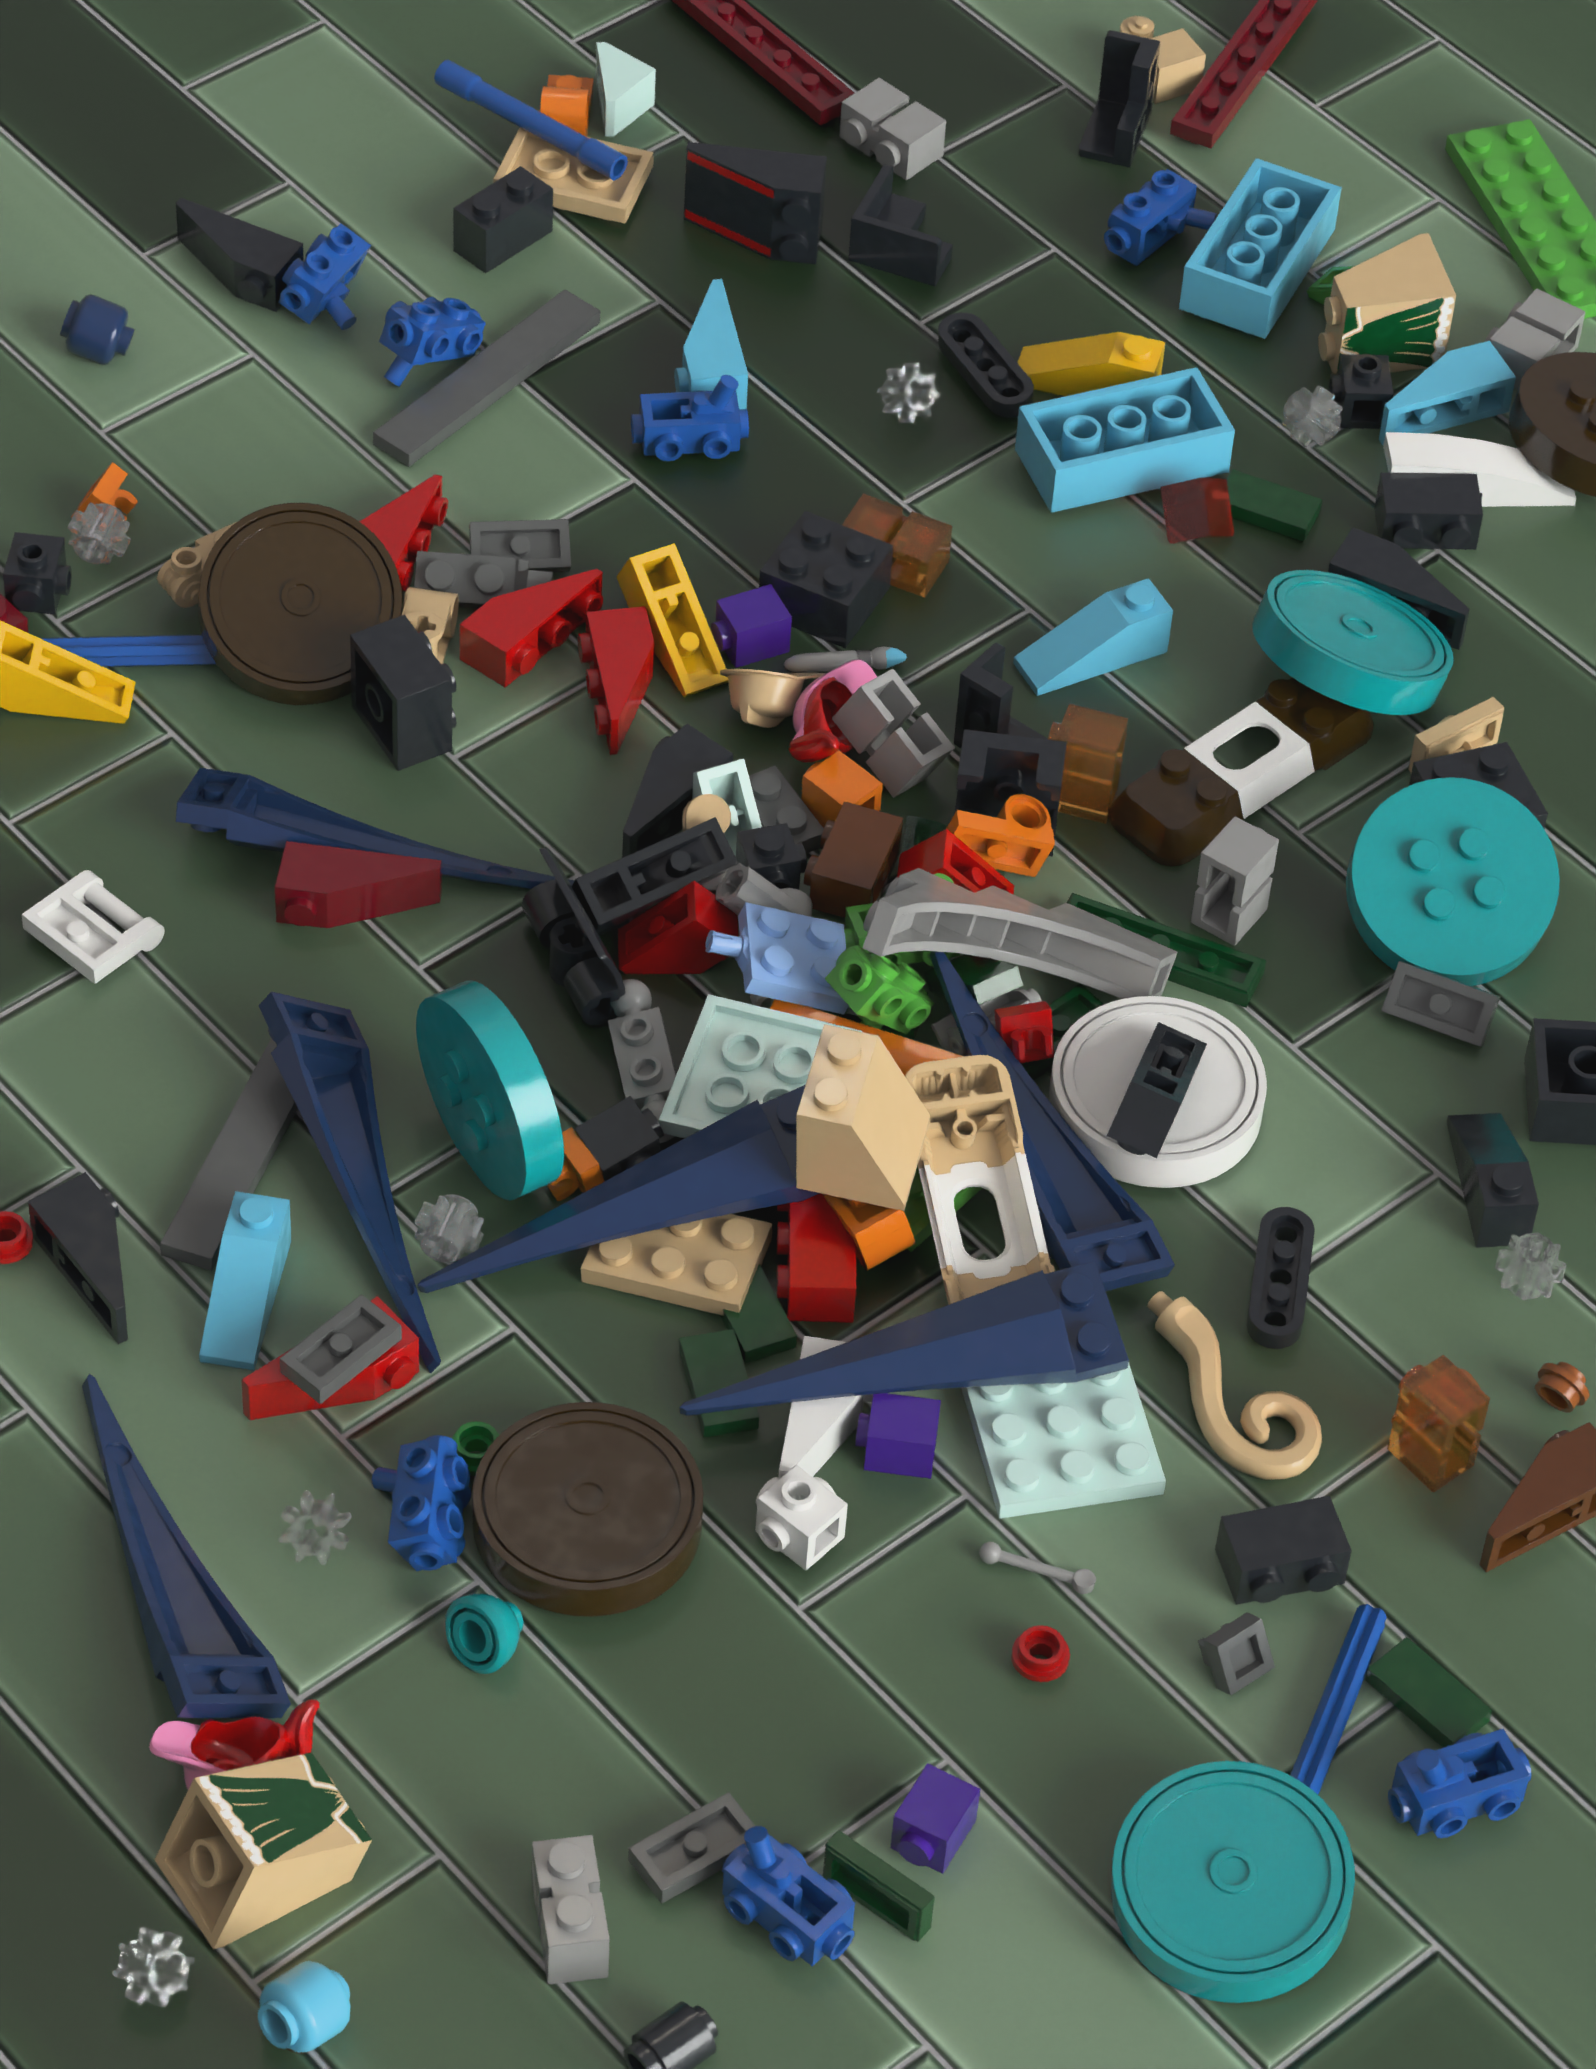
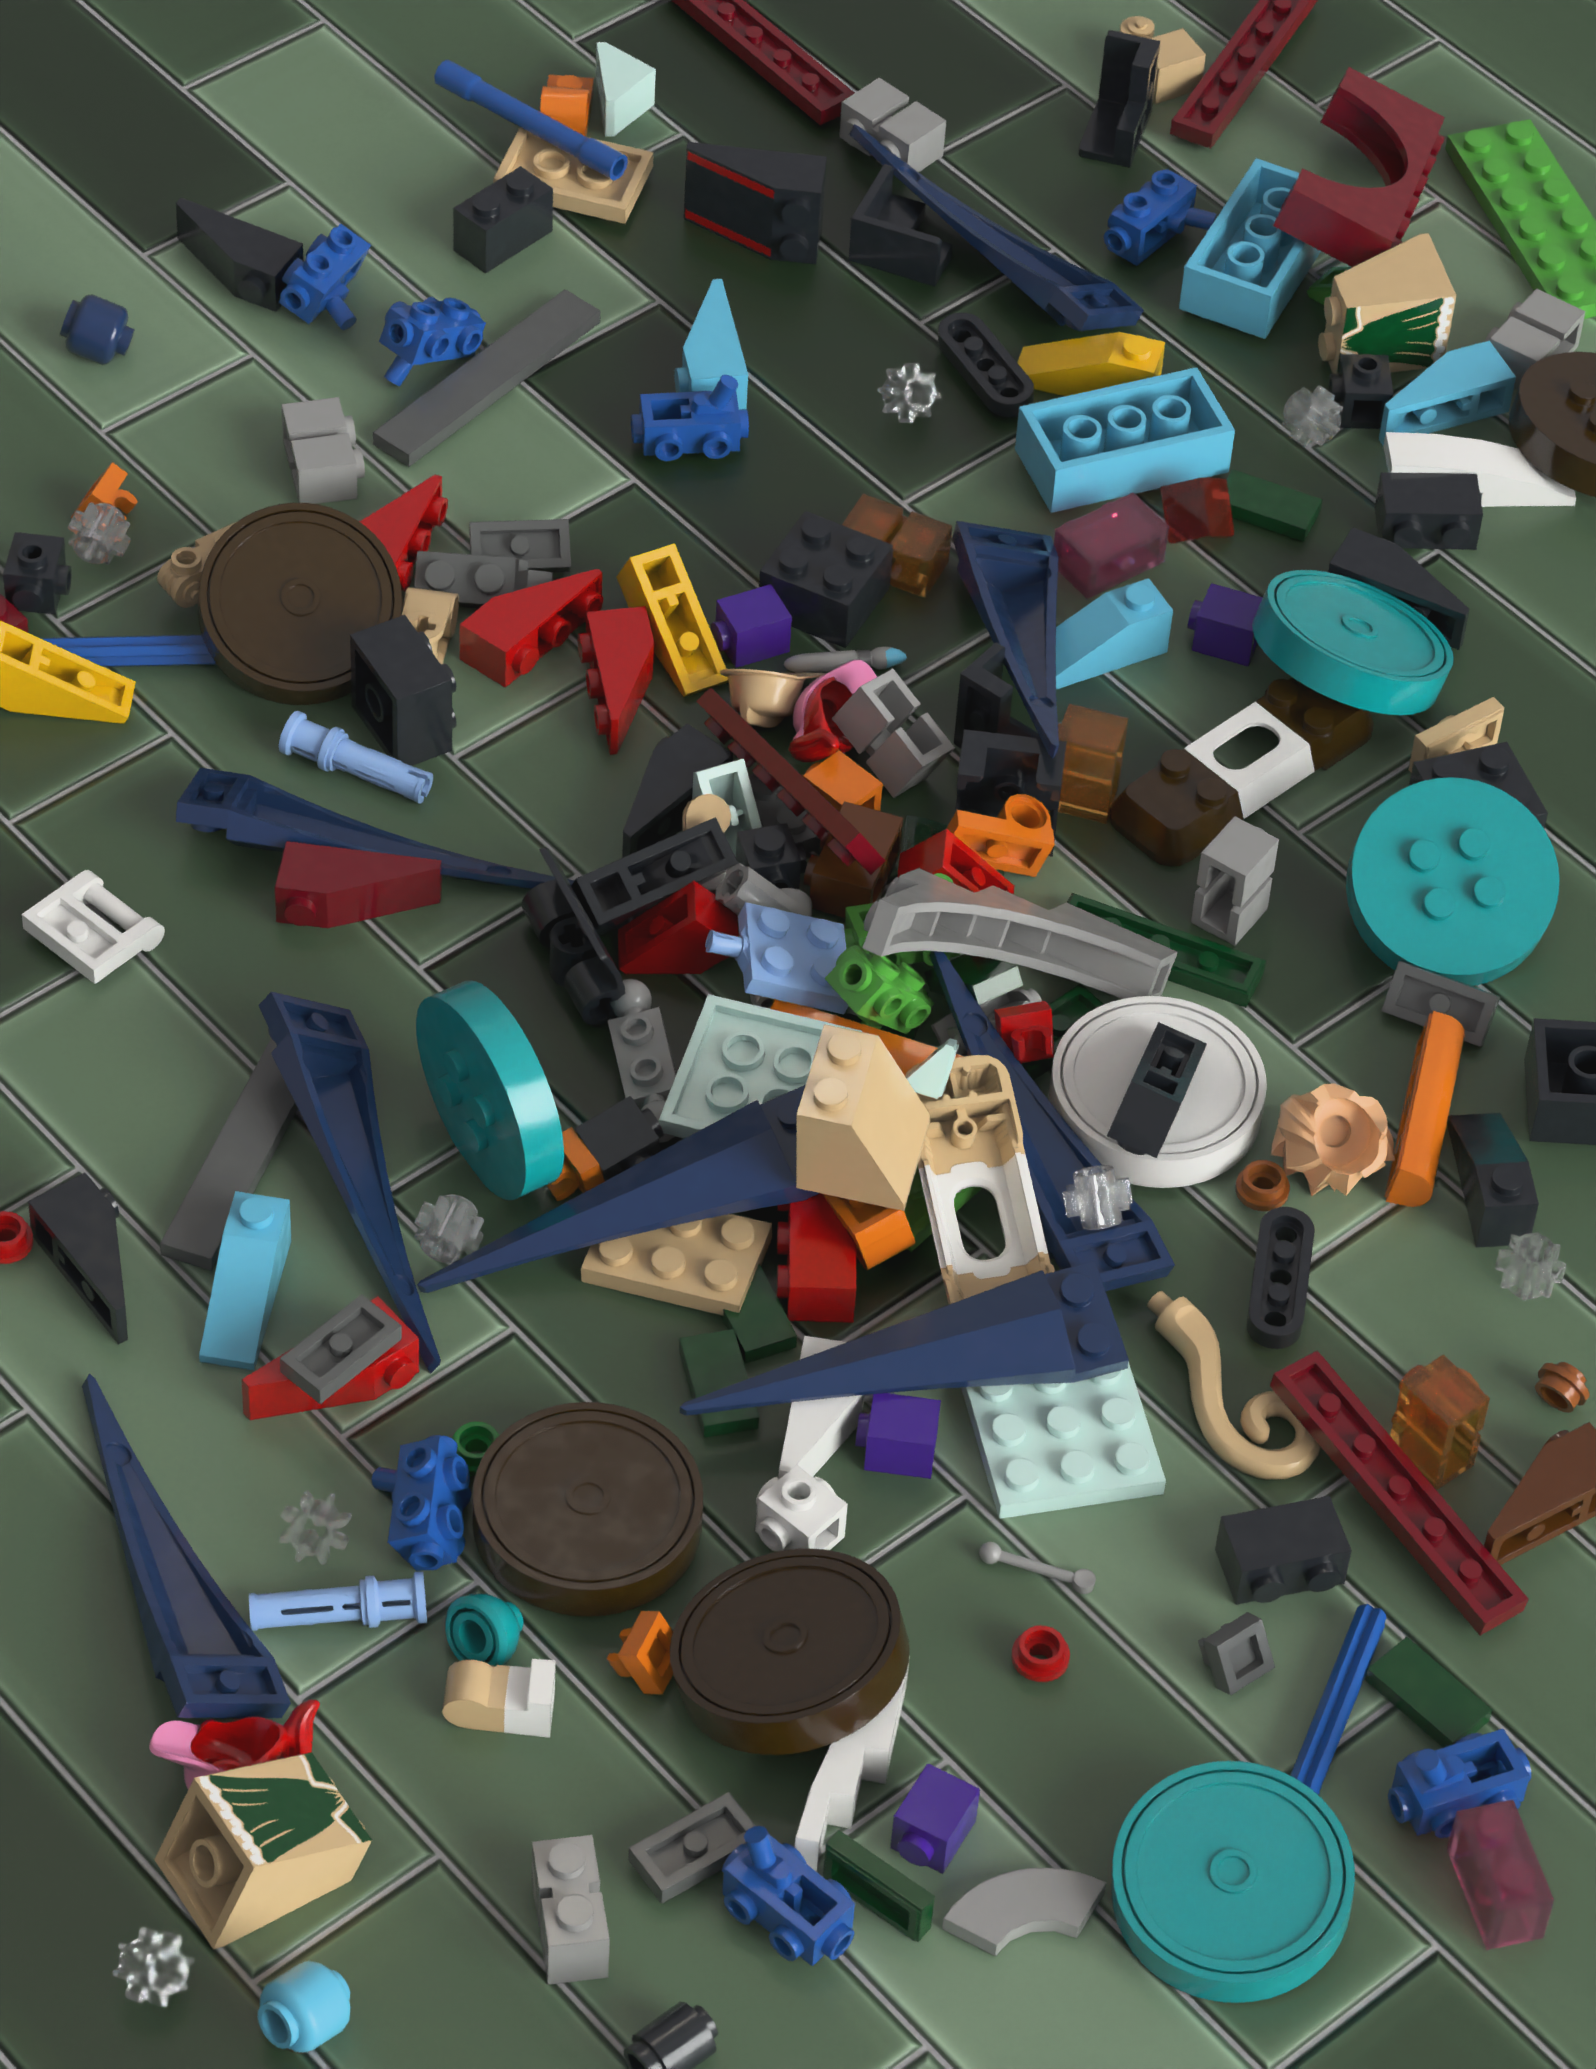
none -> light blue pin [249,1571,427,1631]
none -> light blue pin [279,710,433,804]
none -> light grey piece [281,397,365,504]
none -> leg [442,1659,556,1738]
none -> orange tile [607,1611,673,1694]
none -> dark brown brick [670,1549,910,1755]
none -> dark red plate [696,688,886,875]
none -> white slope [795,1654,910,1872]
none -> dark blue plate [849,124,1144,331]
none -> light aqua slope [906,1038,959,1099]
none -> light grey tile [942,1868,1106,1956]
none -> dark blue plate [952,521,1059,759]
none -> clear pink brick [1054,493,1169,599]
none -> clear gear [1062,1165,1133,1230]
none -> dark purple brick [1187,583,1263,667]
none -> dark orange plate [1235,1160,1290,1211]
none -> dark red plate [1270,1350,1529,1636]
none -> light nougat hair [1271,1083,1395,1197]
none -> dark red arch [1273,67,1445,267]
none -> orange brick [1384,1011,1465,1207]
none -> clear pink brick [1447,1800,1554,1950]

